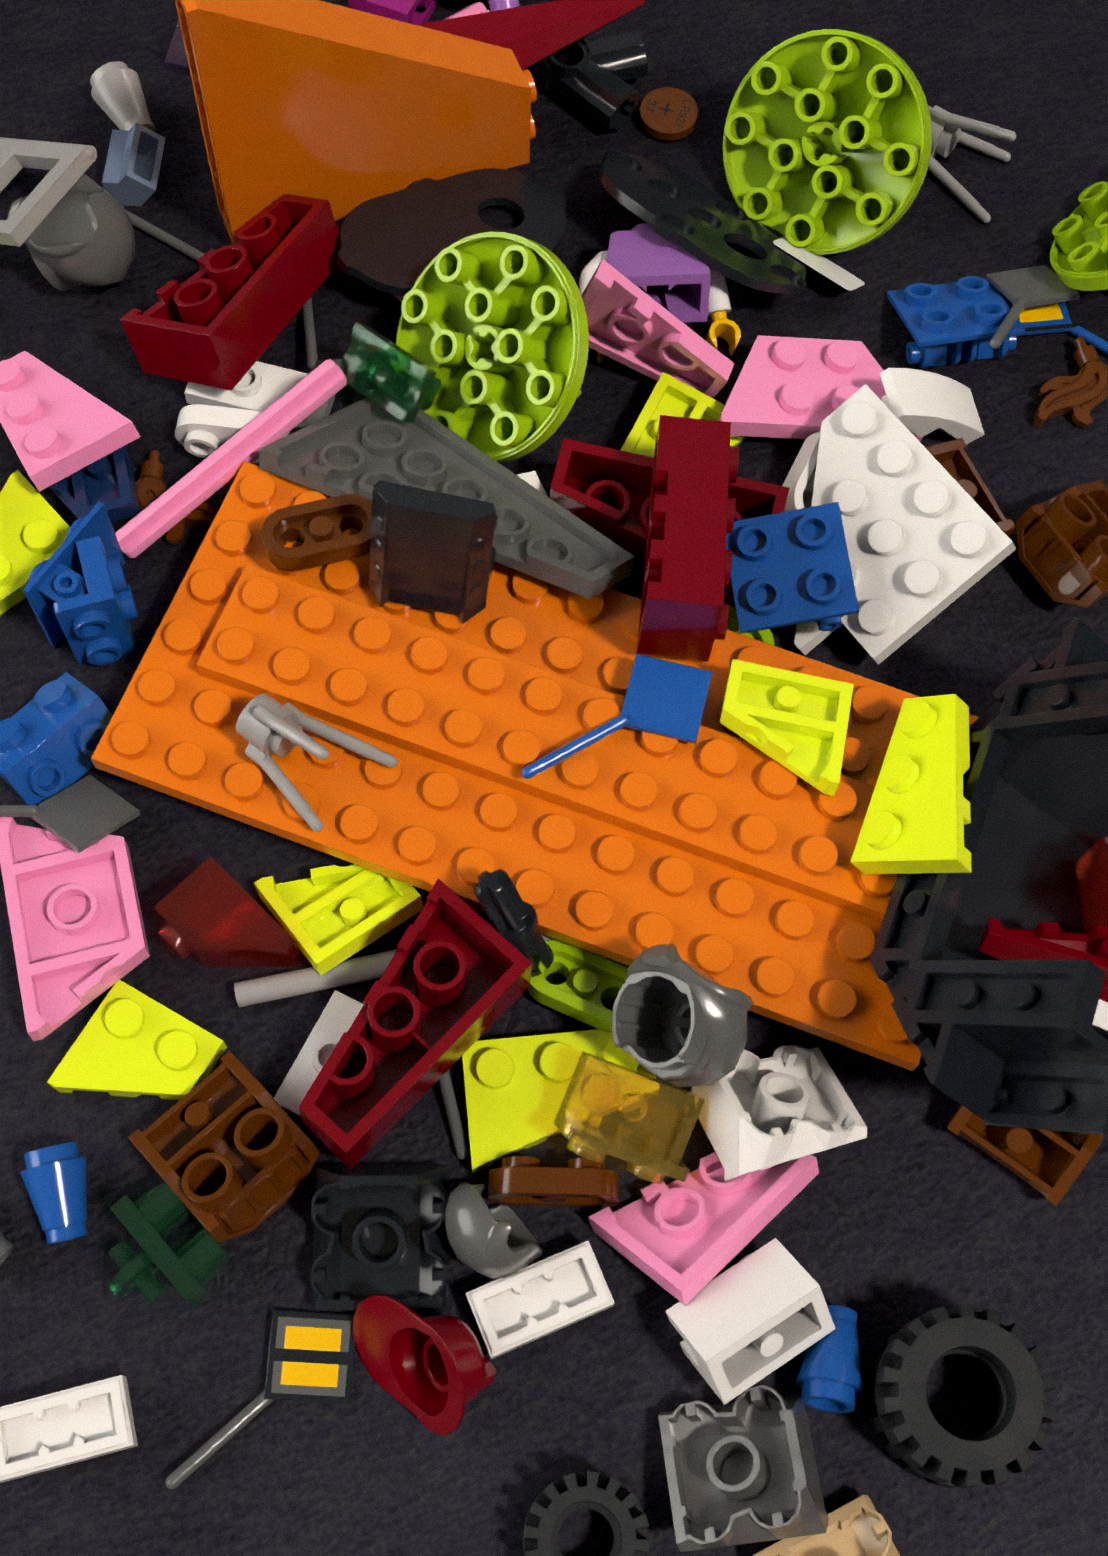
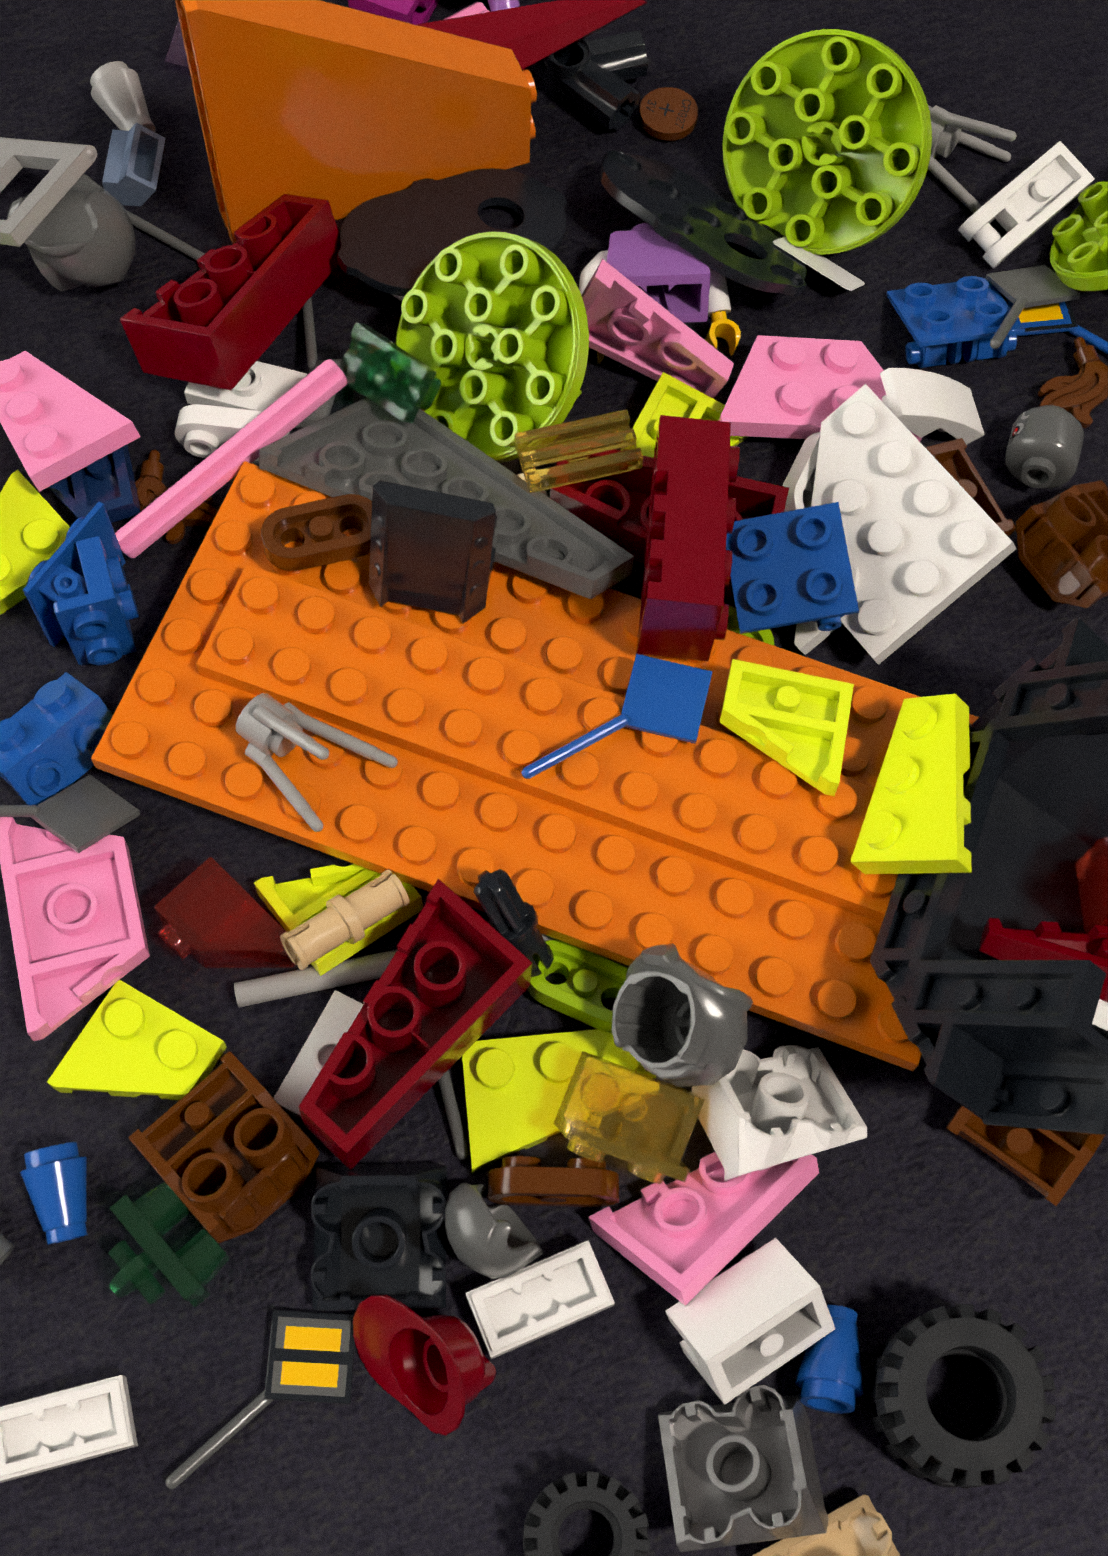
none -> tan pin [280,870,409,970]
none -> clear yellow tile [514,409,643,493]
none -> white plate [958,141,1095,269]
none -> dark grey head [1005,405,1084,489]

